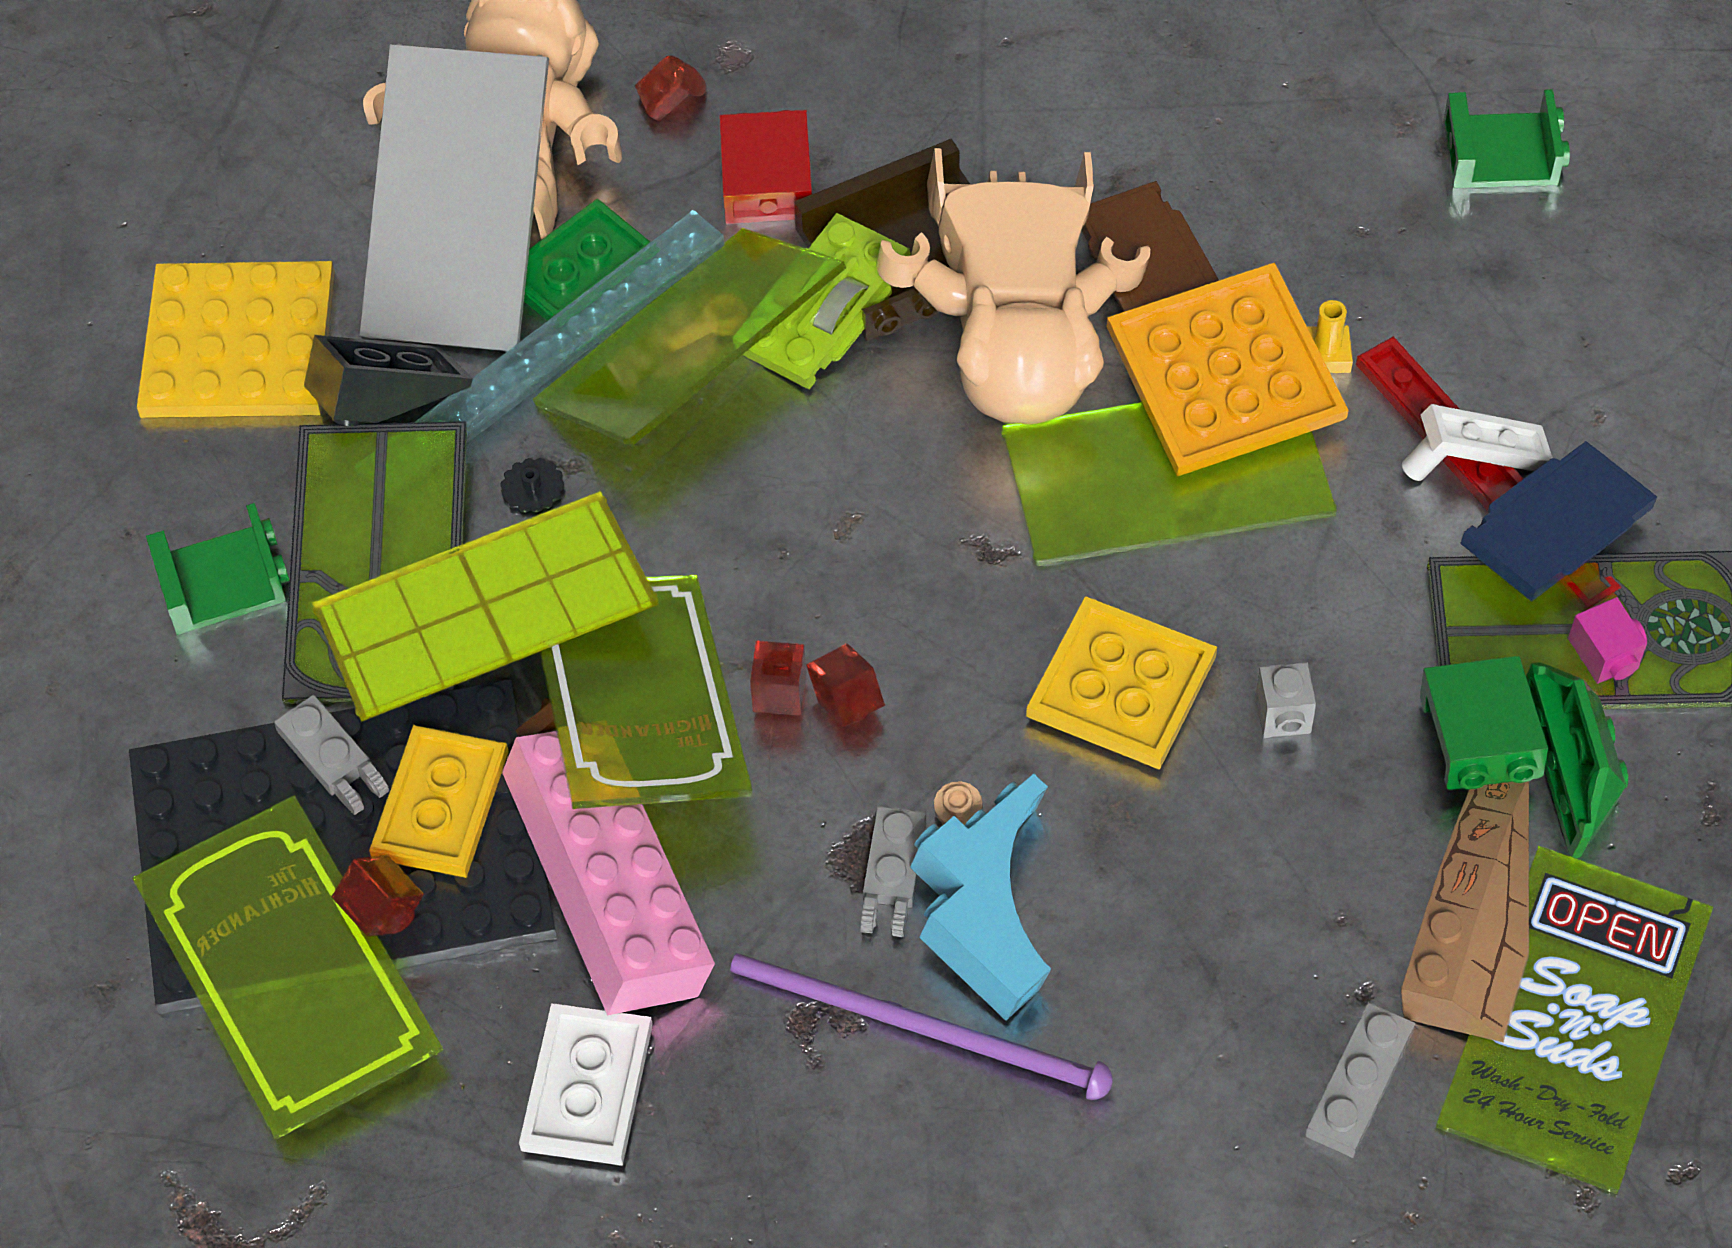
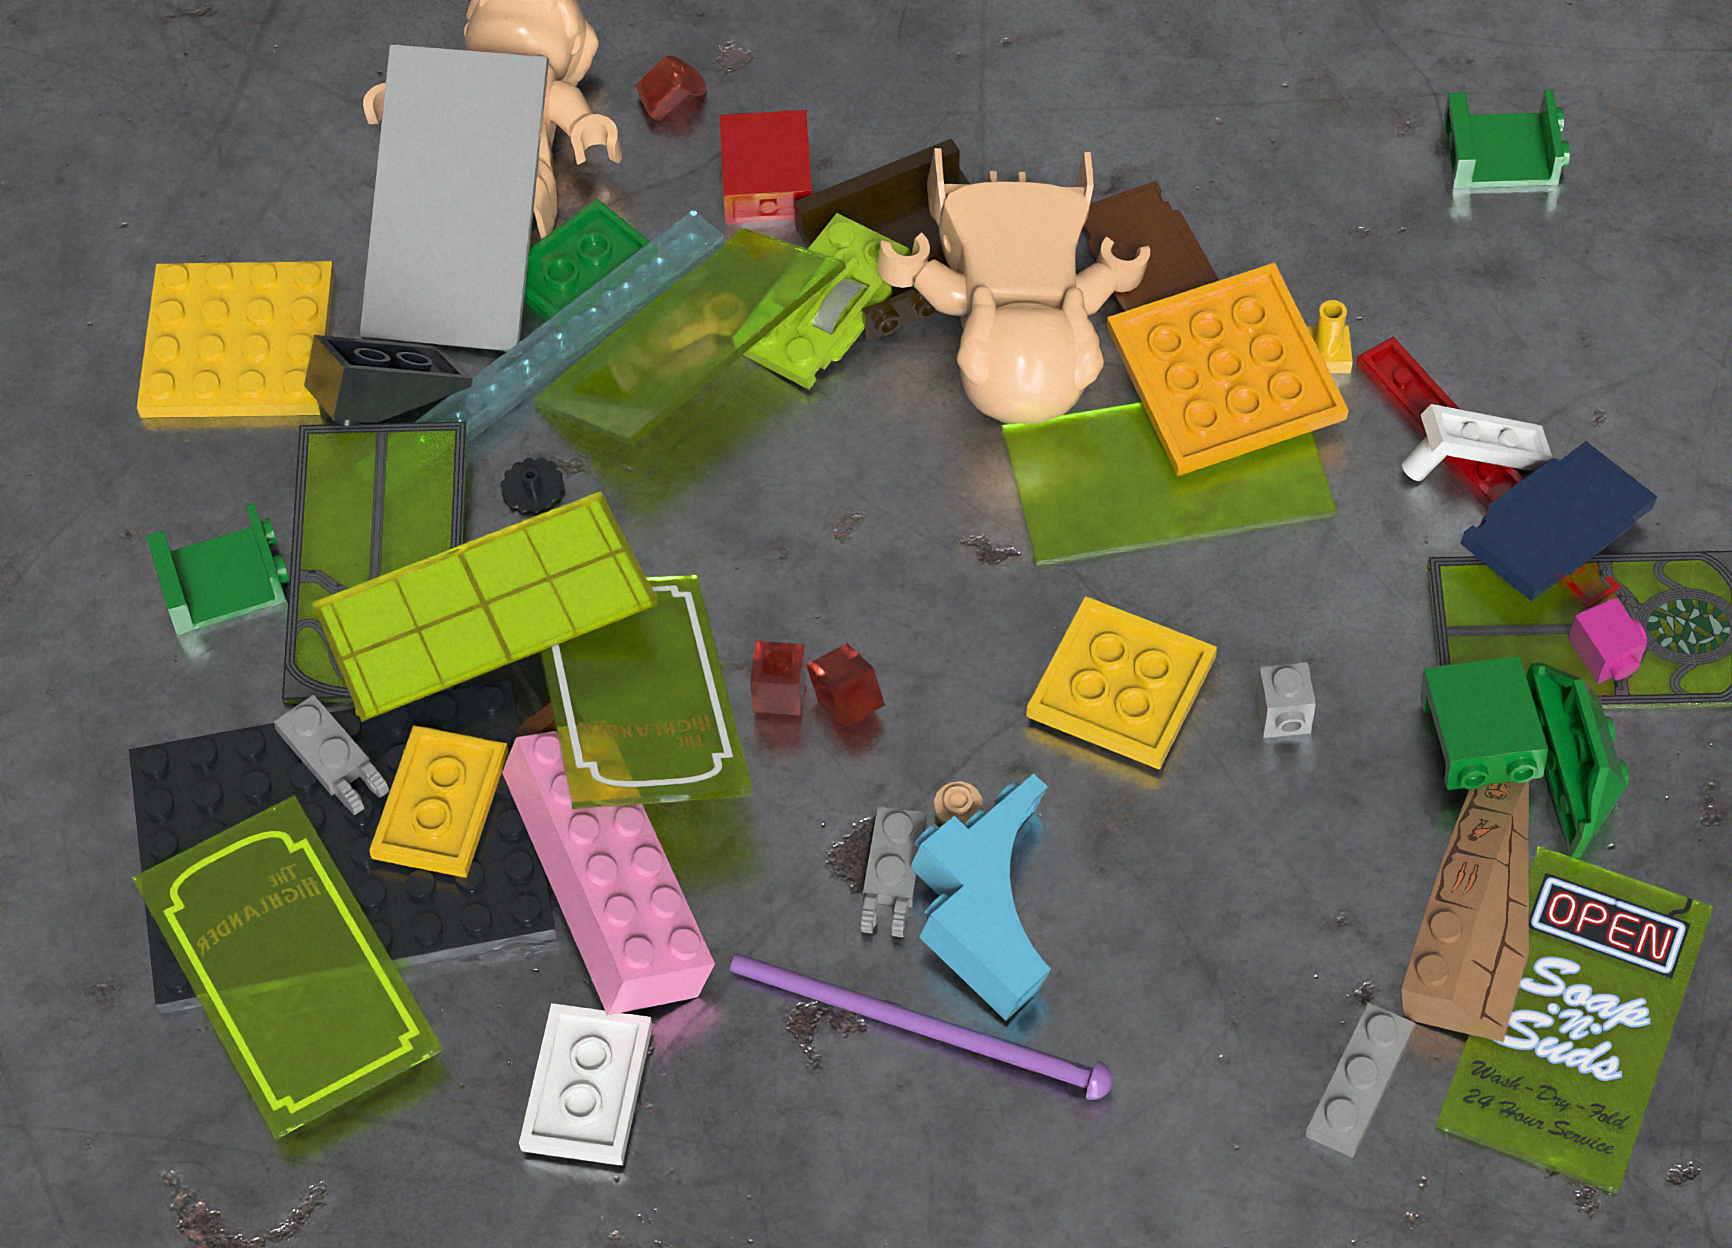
clear red brick [331,855,424,937] -> none

